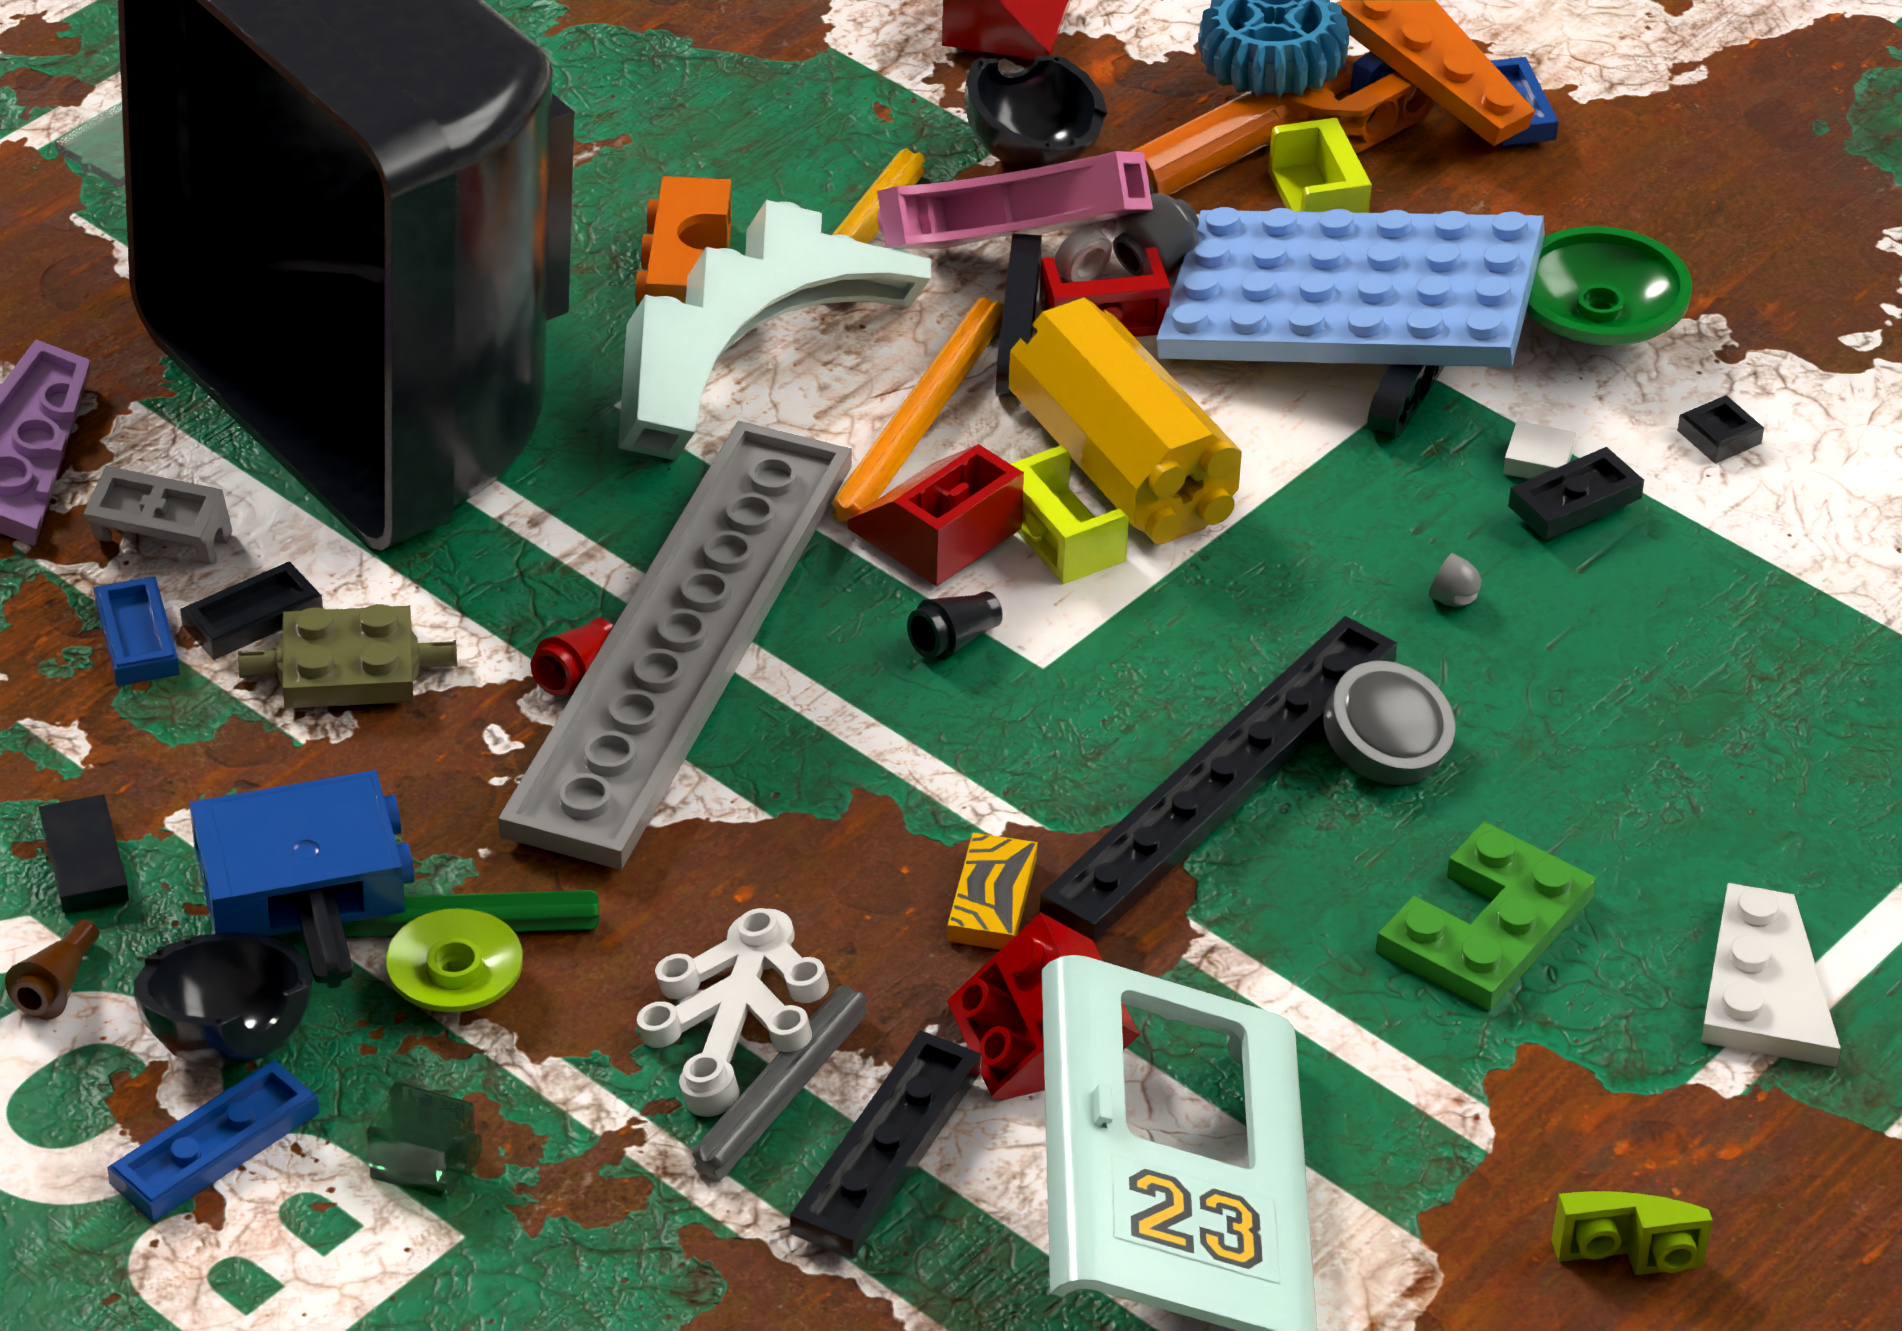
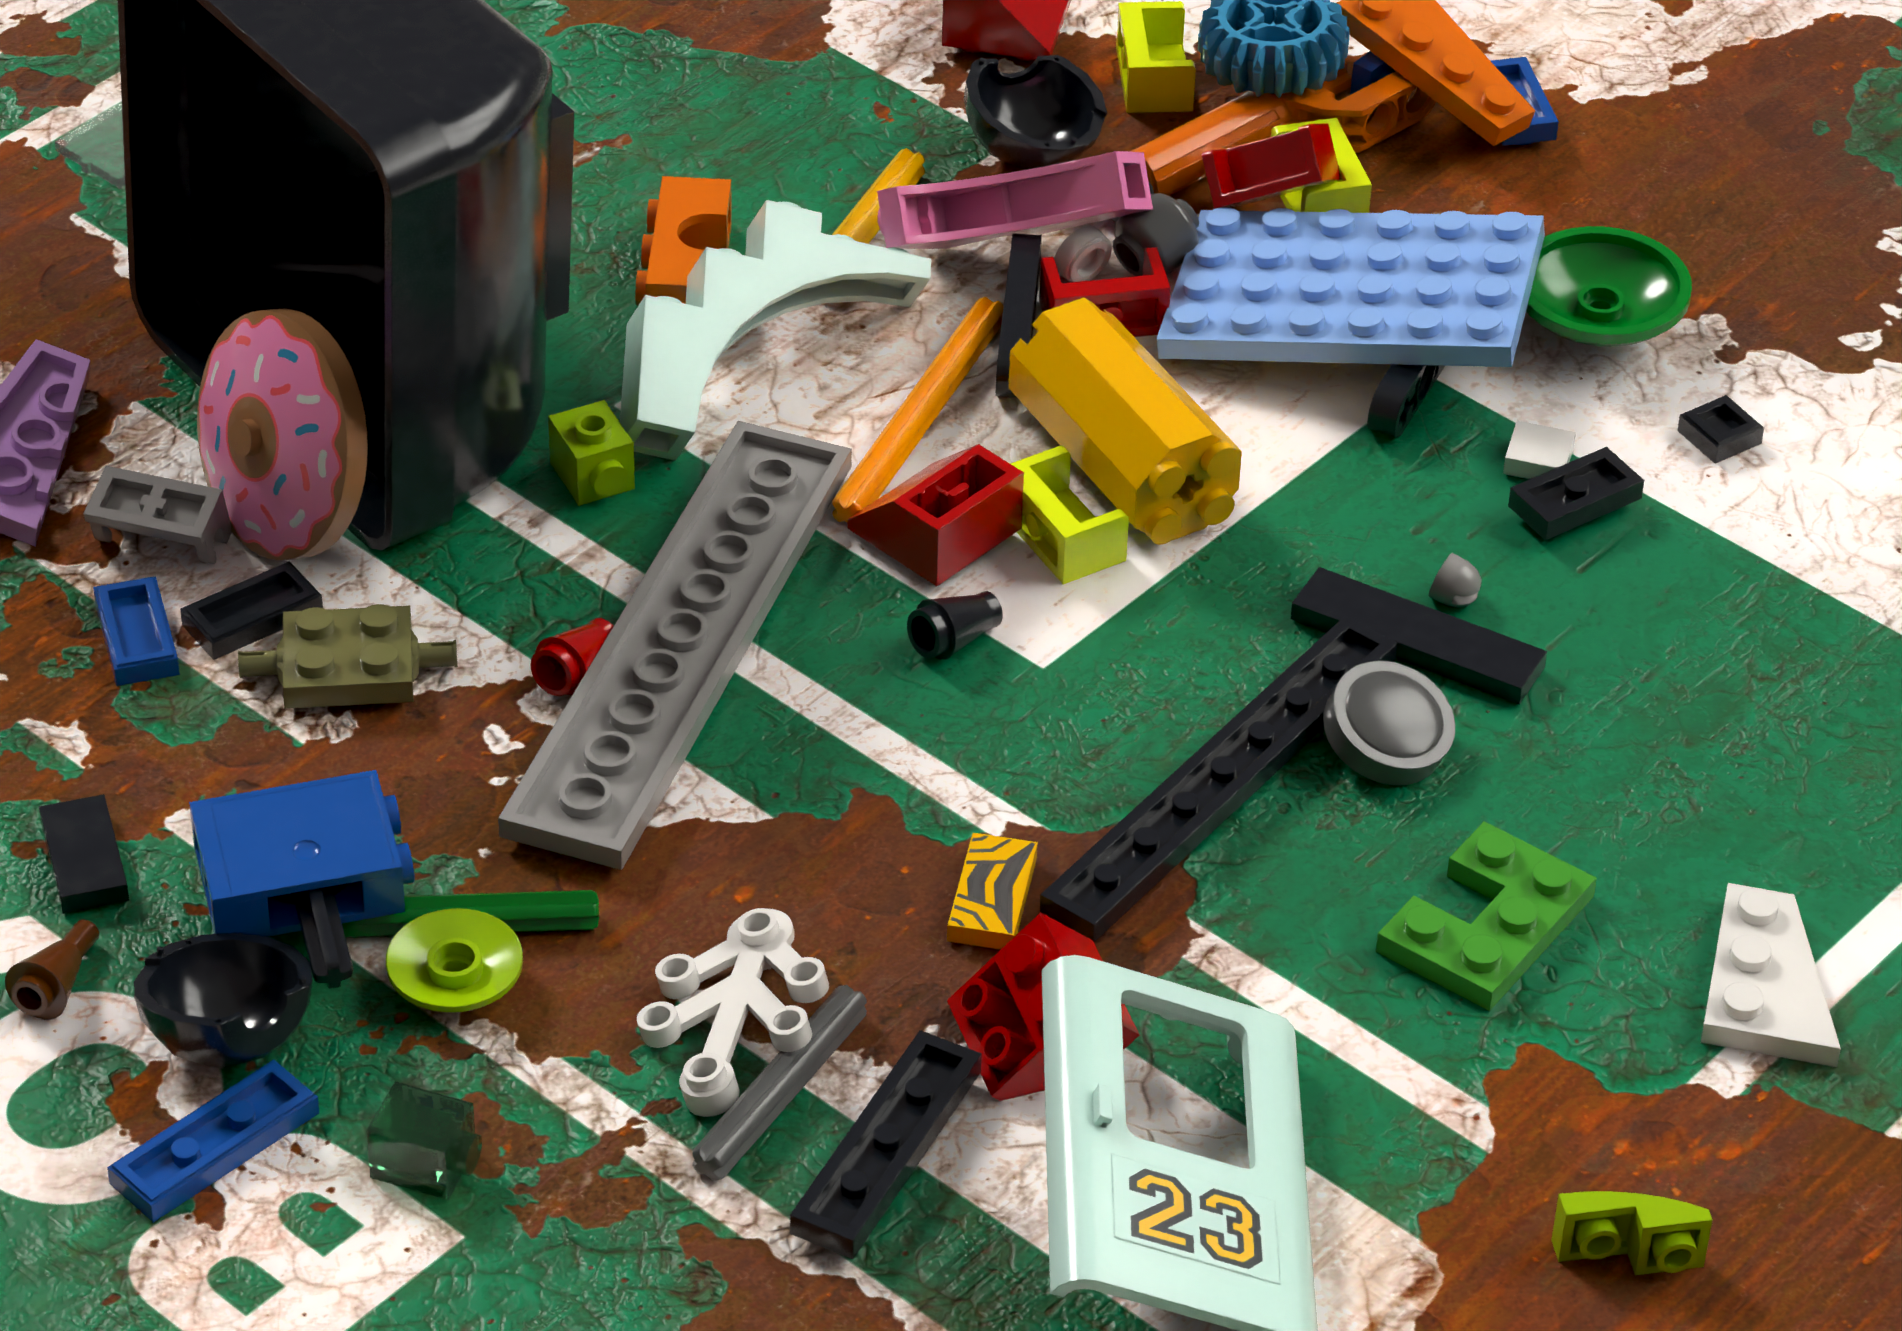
none -> dish [197,309,368,560]
none -> lime brick [548,400,635,506]
none -> neon yellow panel [1116,1,1196,113]
none -> red panel [1202,124,1341,209]
none -> black tile [1290,567,1547,705]

